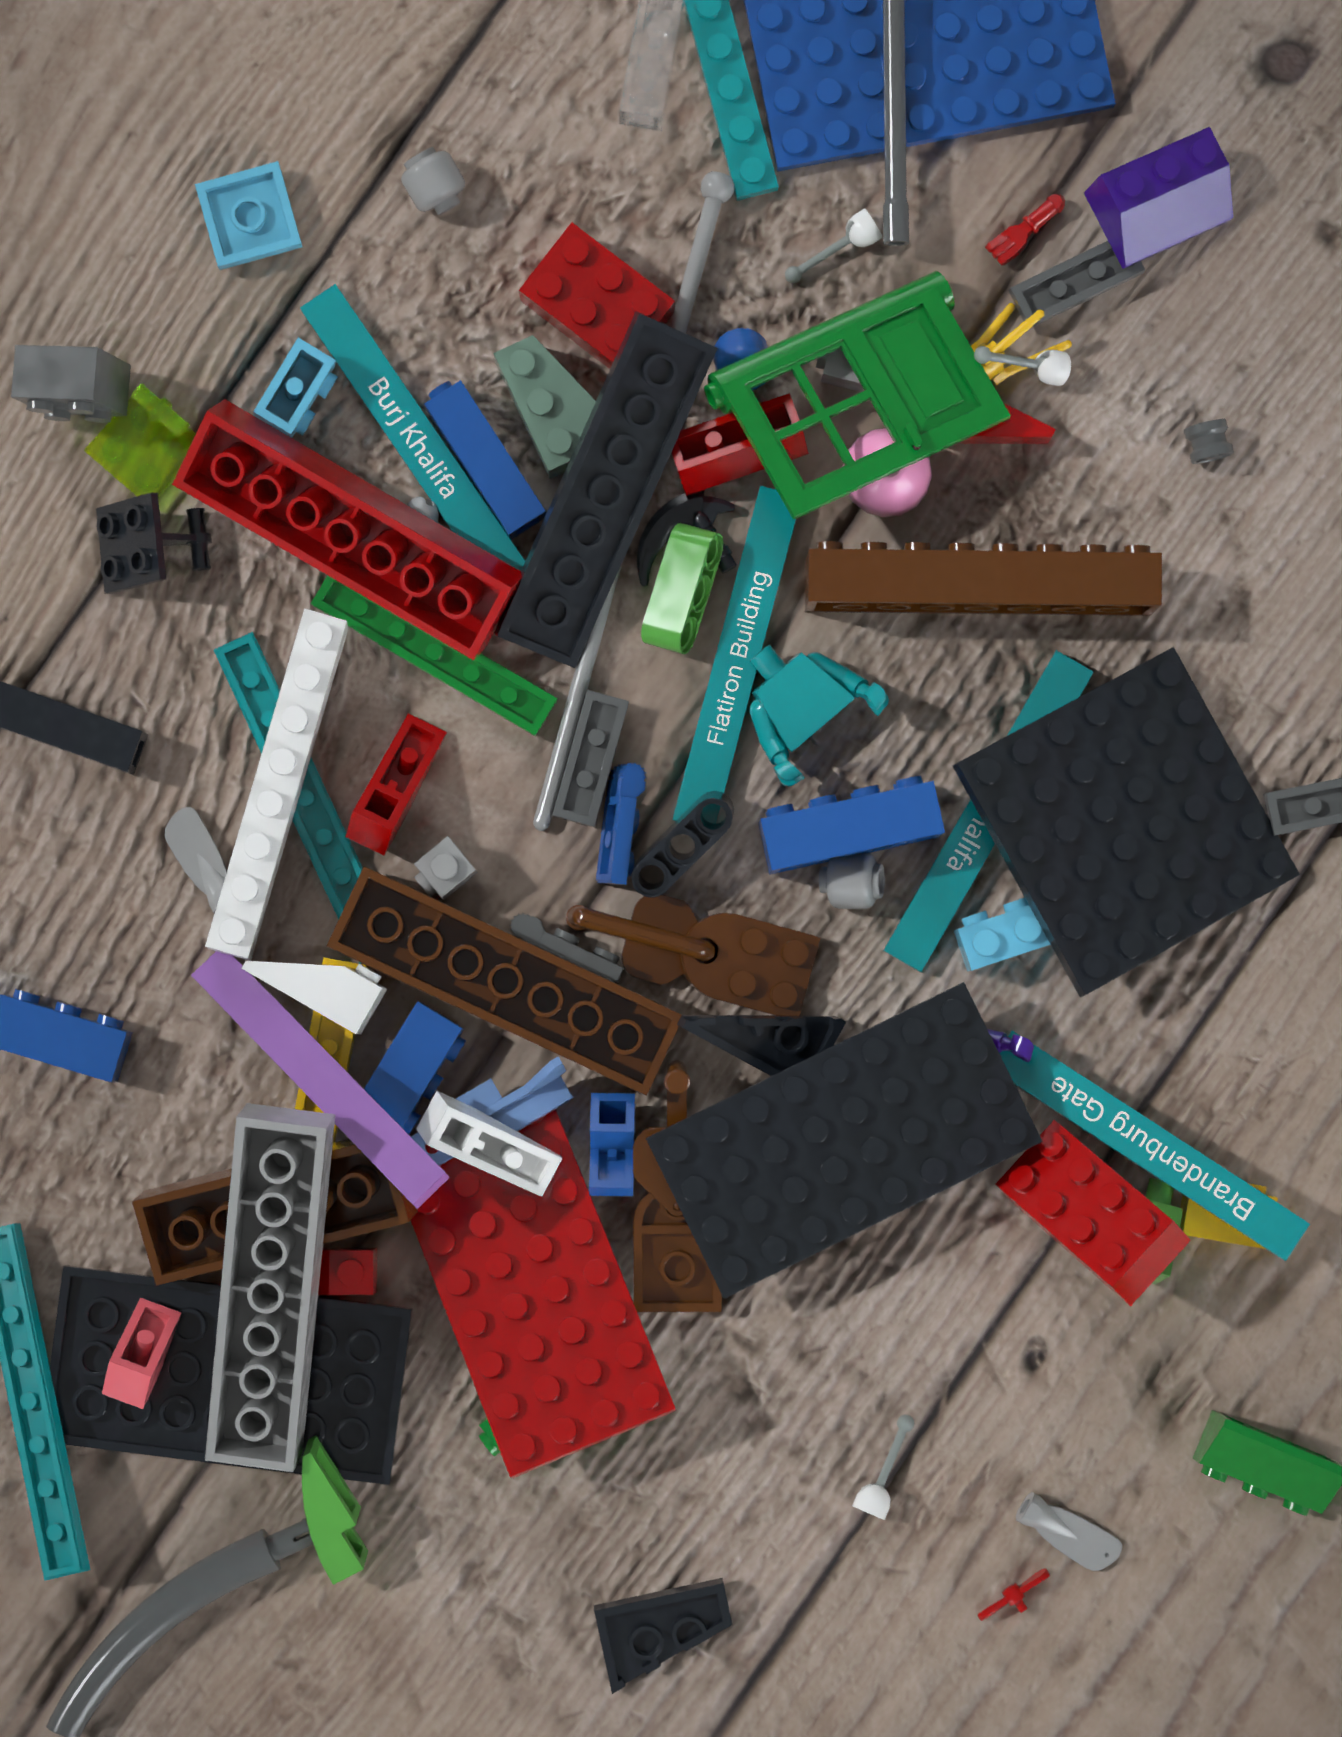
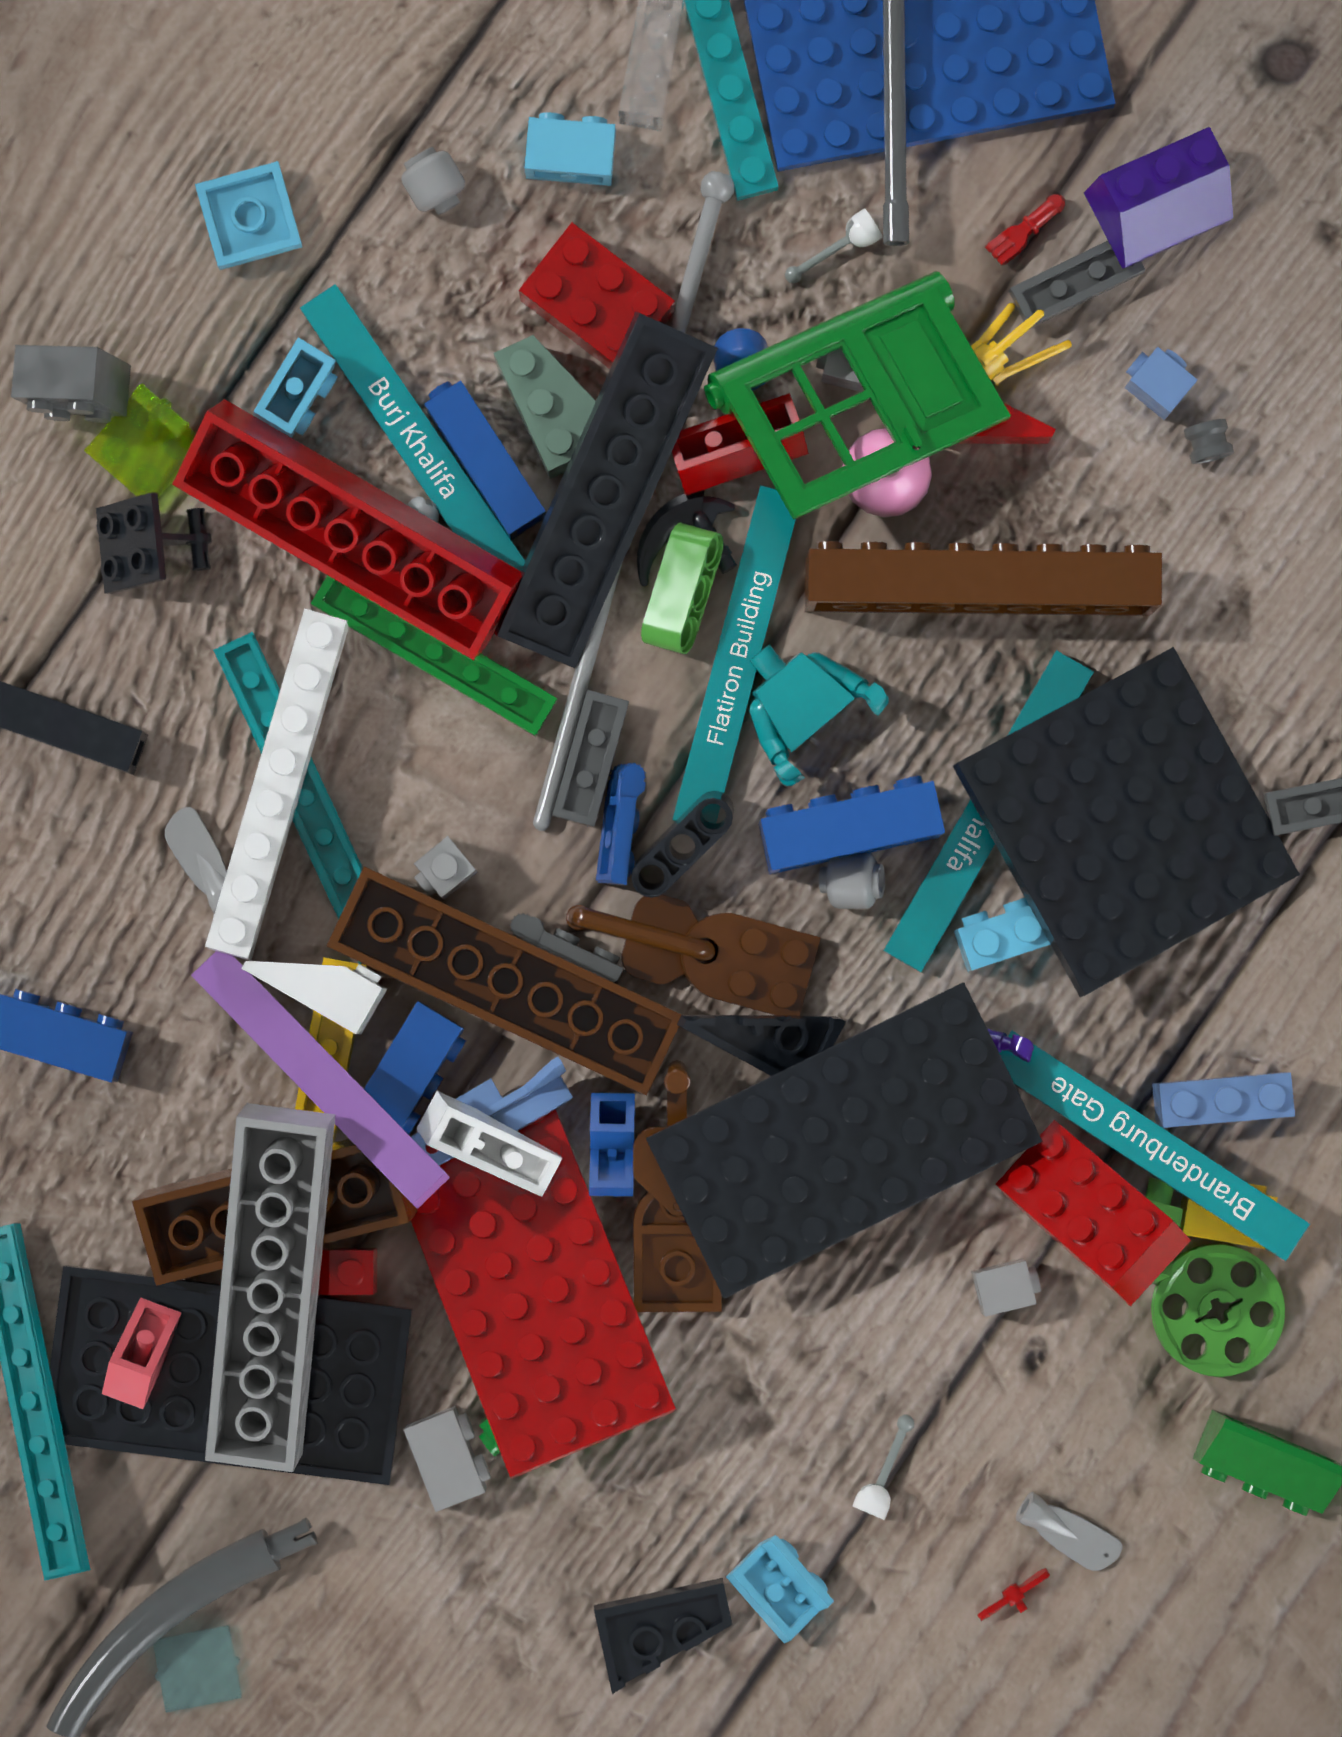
bright green slope [302,1435,368,1585] -> none
red slope [345,713,447,856] -> none
hinge [974,346,1071,386] -> none
none -> clear light blue piece [153,1625,242,1713]
none -> light grey piece [403,1406,491,1512]
none -> medium azure brick [524,112,616,186]
none -> medium azure bracket [726,1535,834,1643]
none -> light grey brick [971,1259,1041,1317]
none -> medium blue brick [1125,347,1198,420]
none -> bright green wedge [1151,1244,1285,1377]
none -> medium blue brick [1152,1072,1295,1128]

